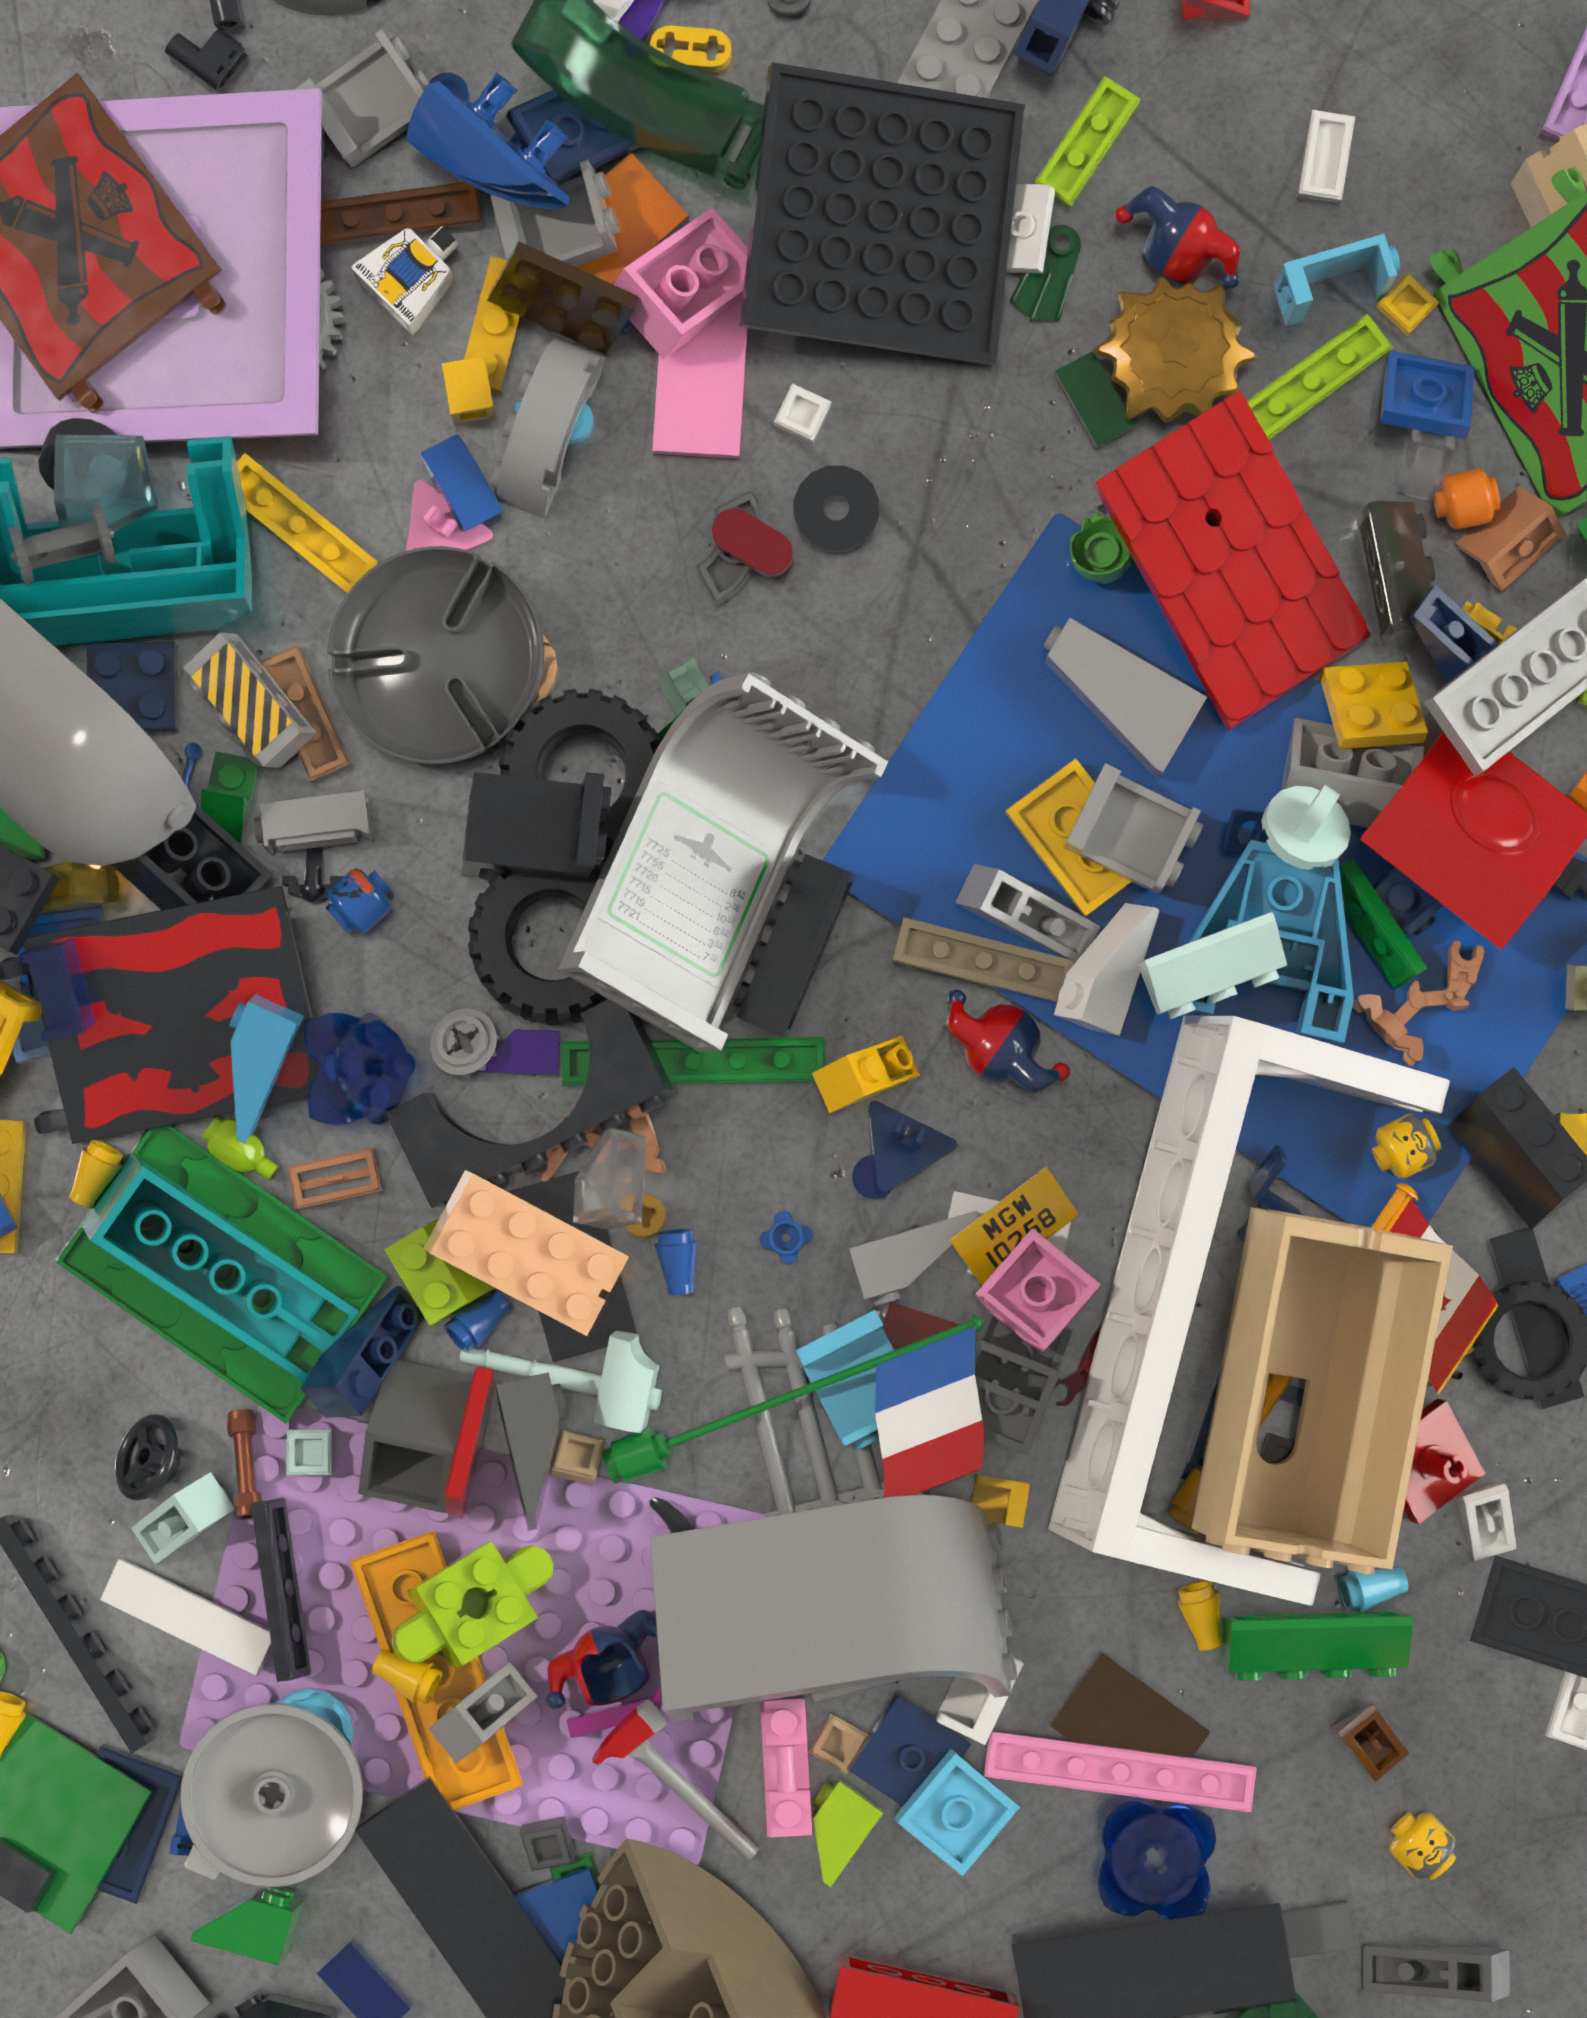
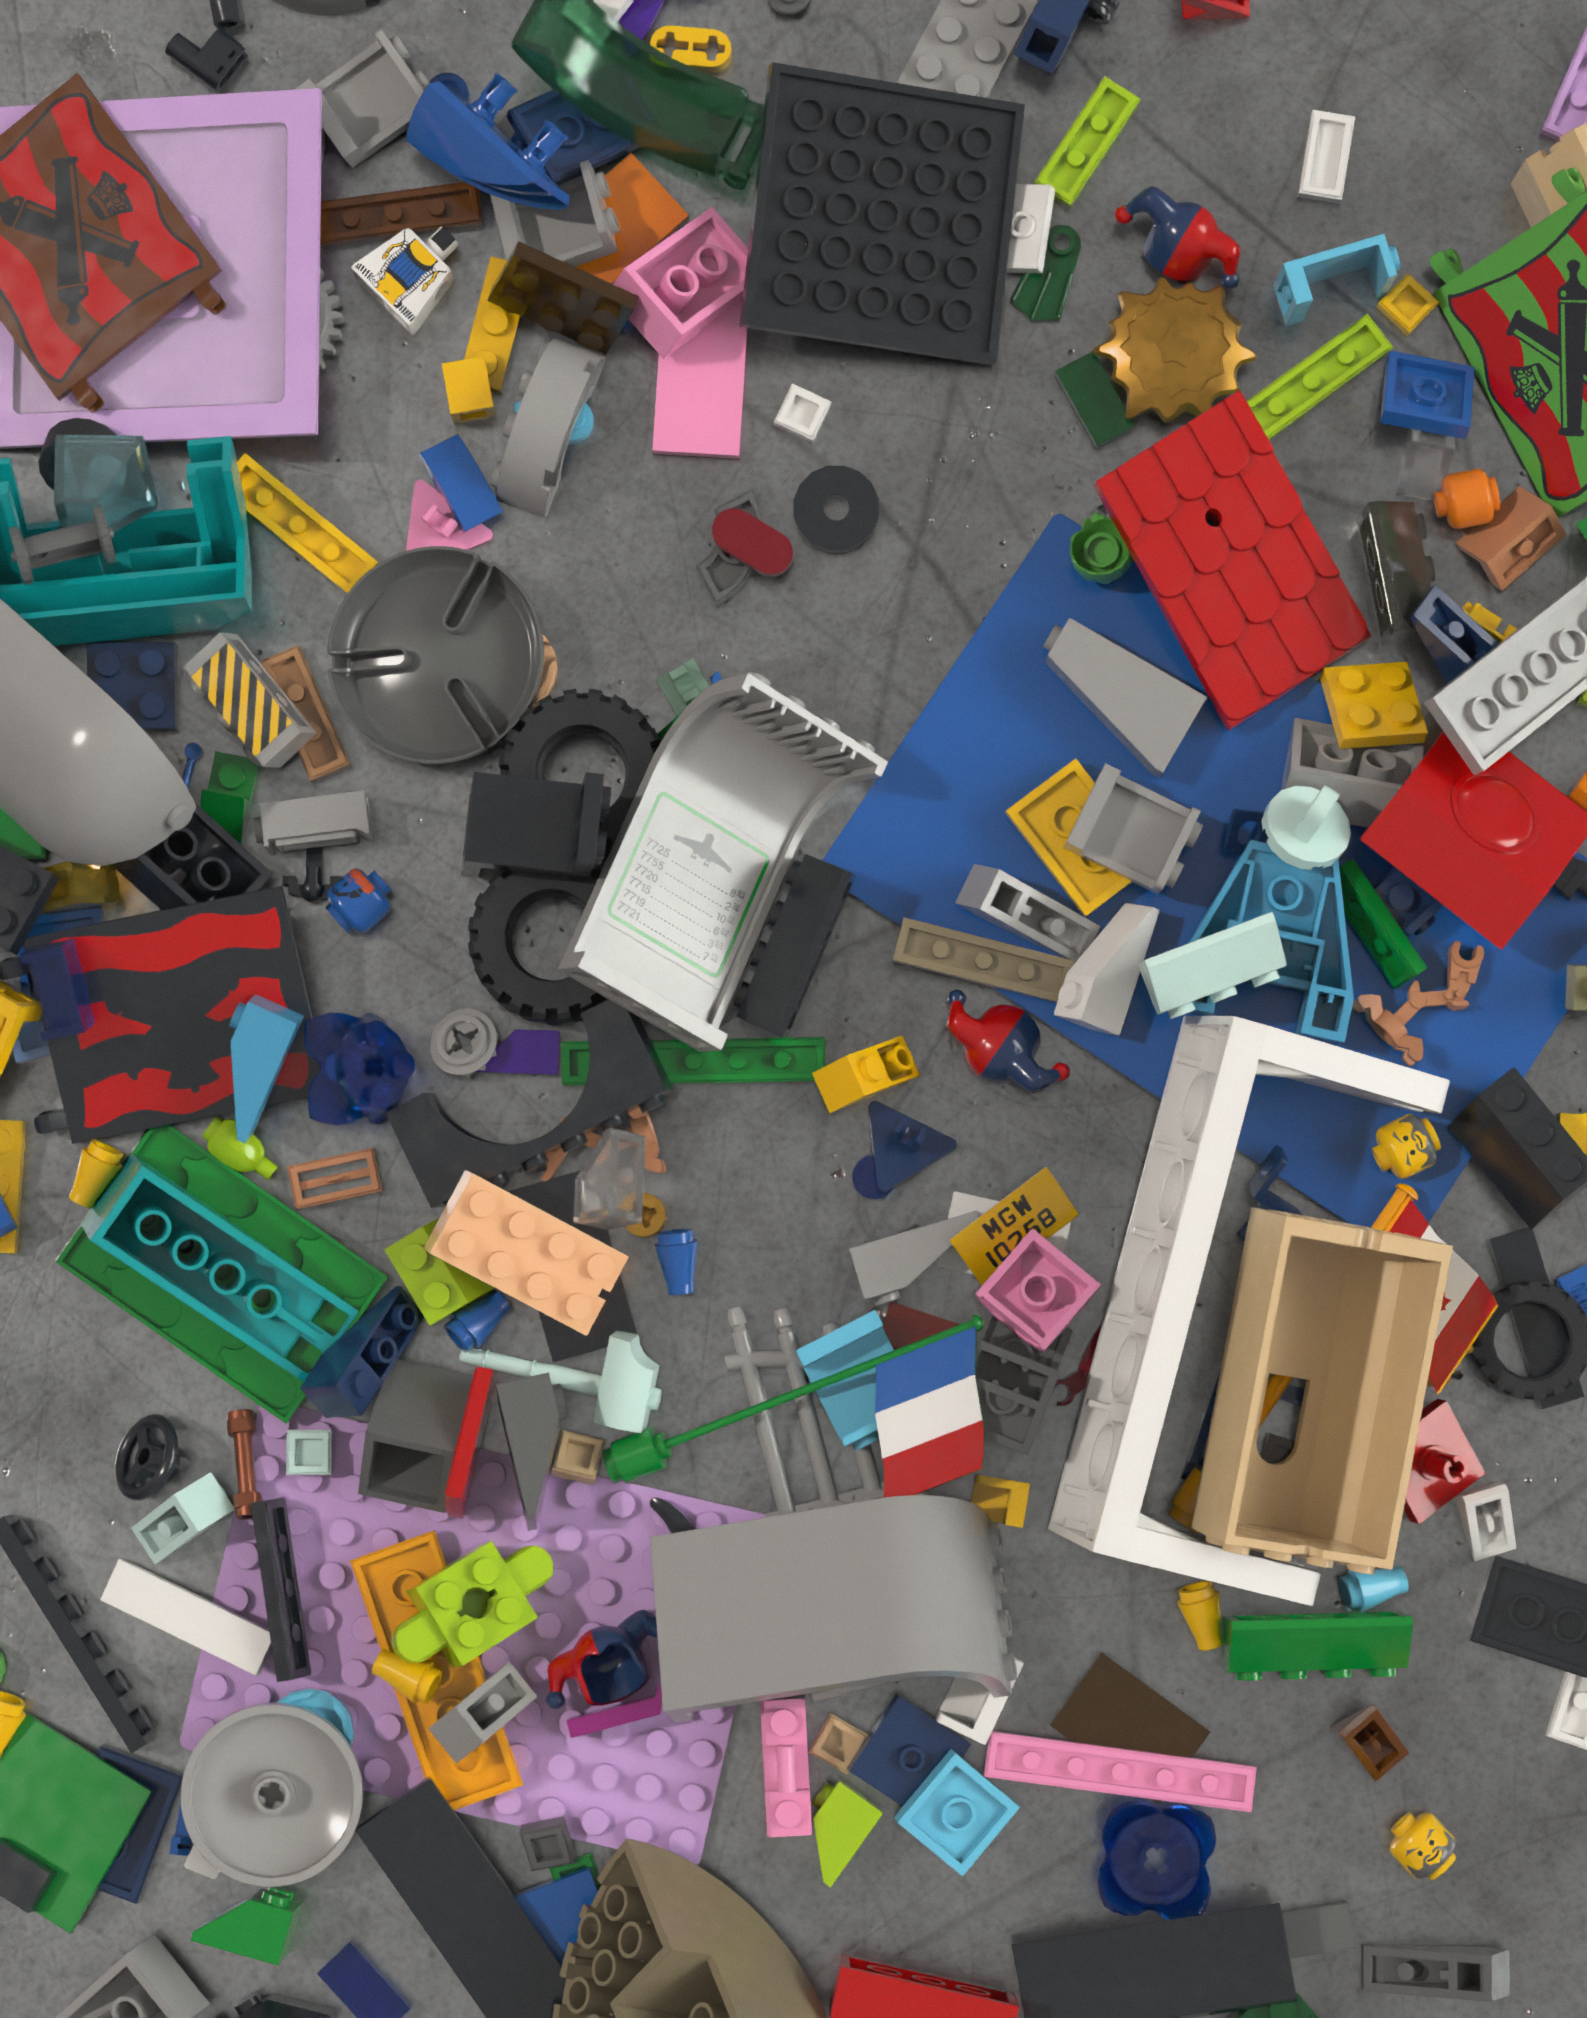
light grey piece [592,1699,759,1860] -> none
blue plate [760,1211,812,1264] -> none

